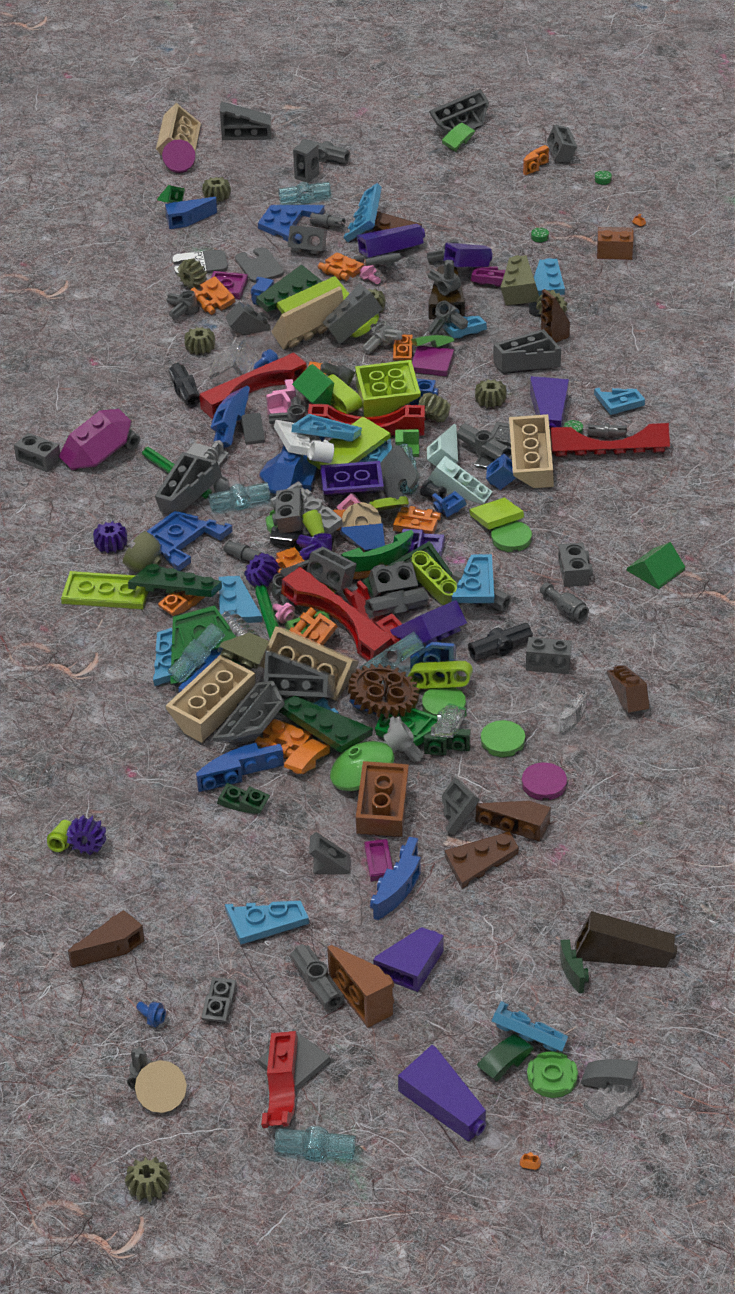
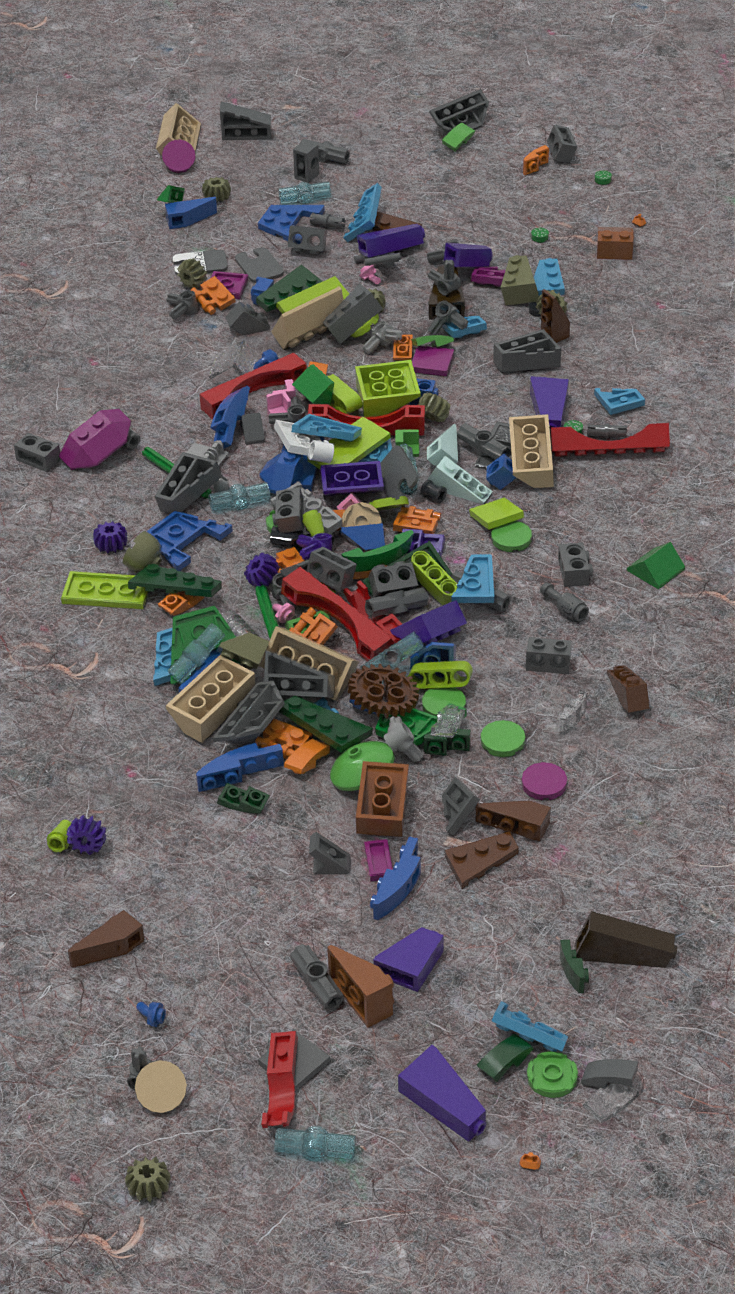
black piece [169,363,200,408] -> none
olive gear [184,326,215,355] -> none
dark grey slope [201,977,237,1023] -> none
dark azure wing [219,576,262,624] -> none
dark grey pin [223,540,262,561] -> none
dark azure wing [225,901,309,944] -> none
orange plate [318,252,364,281] -> none
dark grey axle [320,361,355,386] -> none
blue bracket [432,491,467,517] -> none
black piece [468,622,533,661] -> none
olive gear [475,379,507,409] -> none

